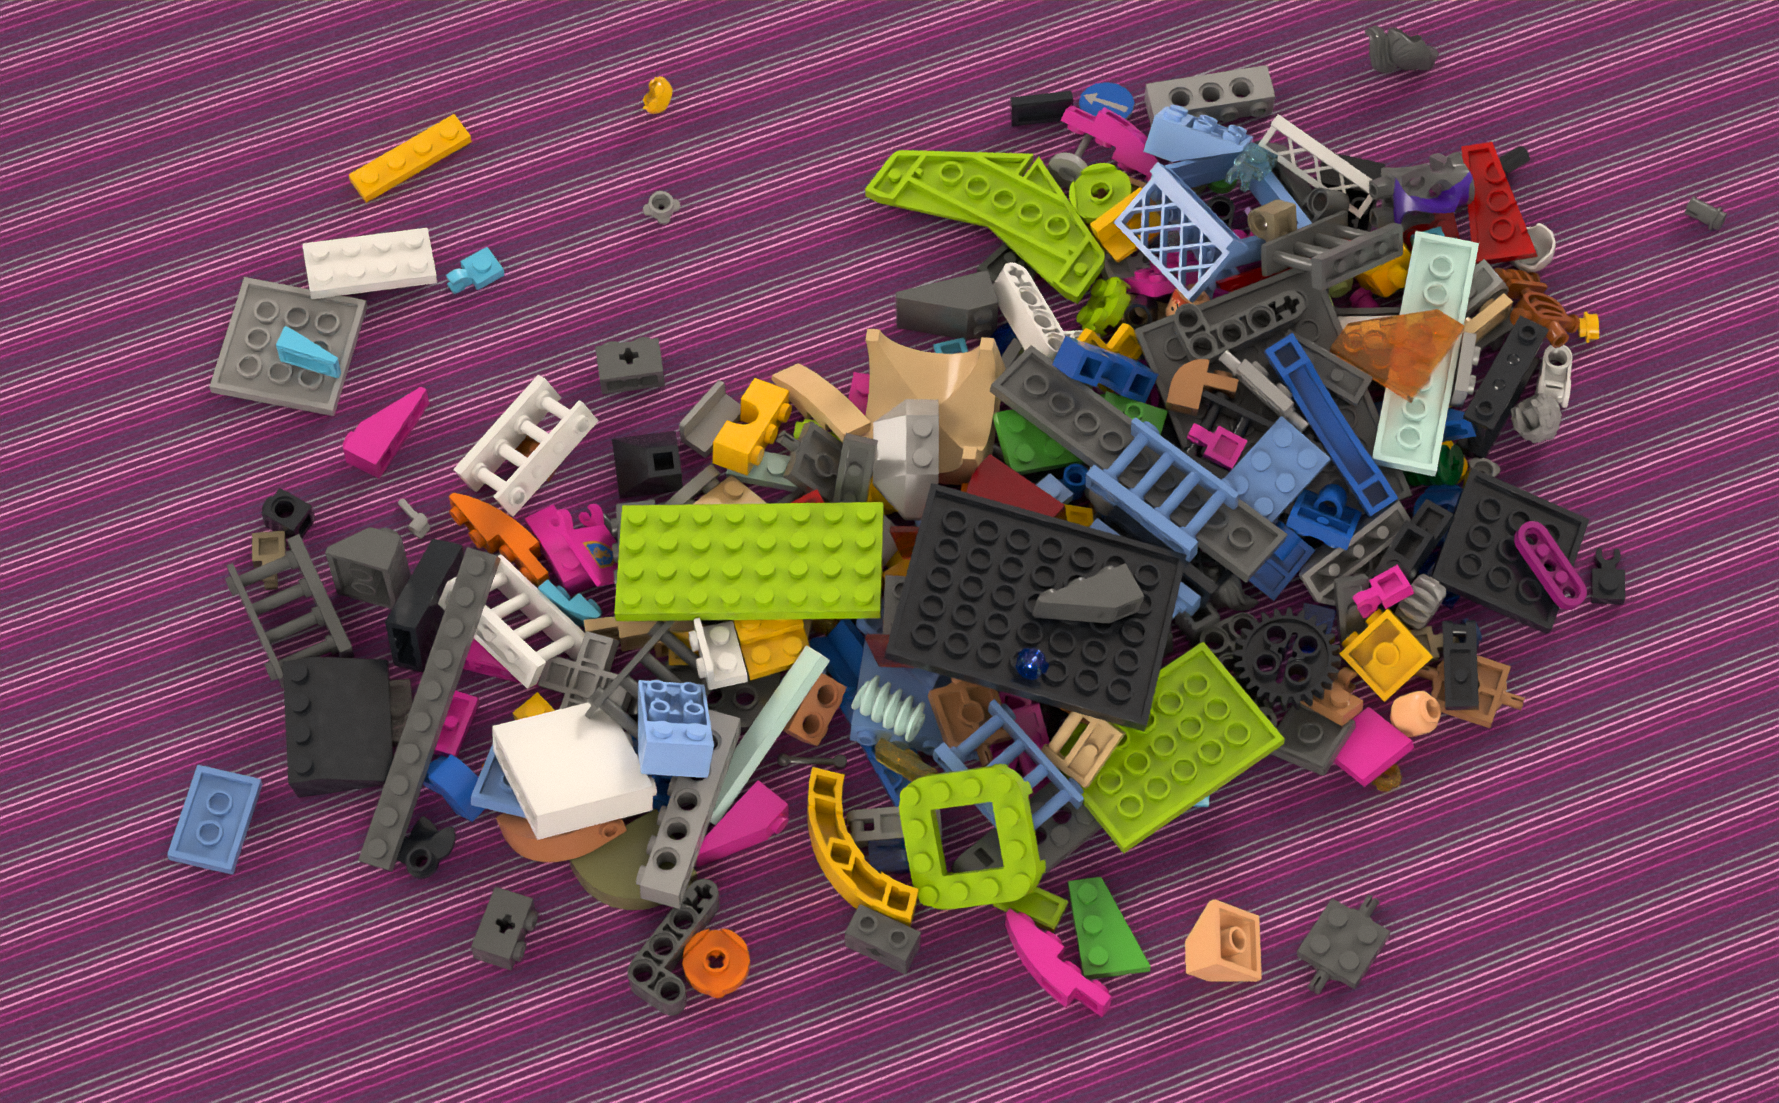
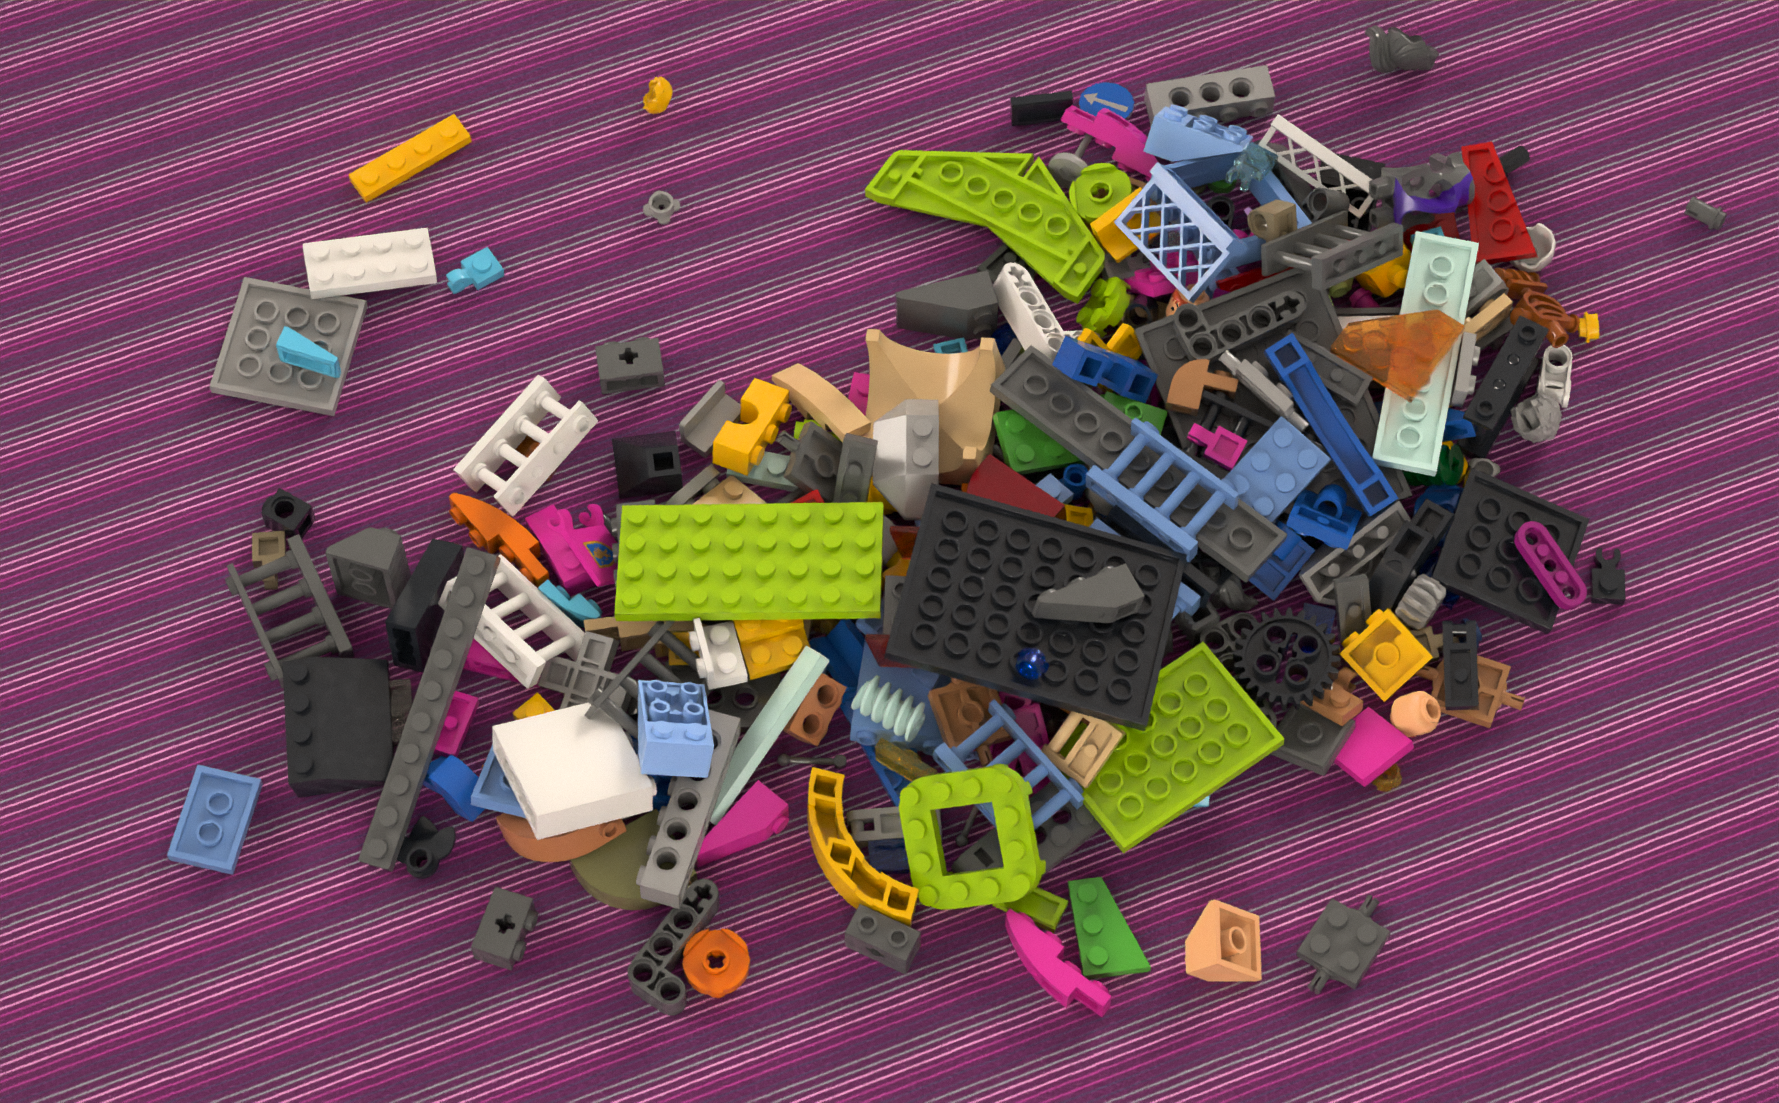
dark pink slope [343,387,430,479] -> none
light grey hand [398,498,431,539] -> none
dark pink plate [1352,565,1414,618] -> none
none -> dark grey hinge [955,805,979,847]

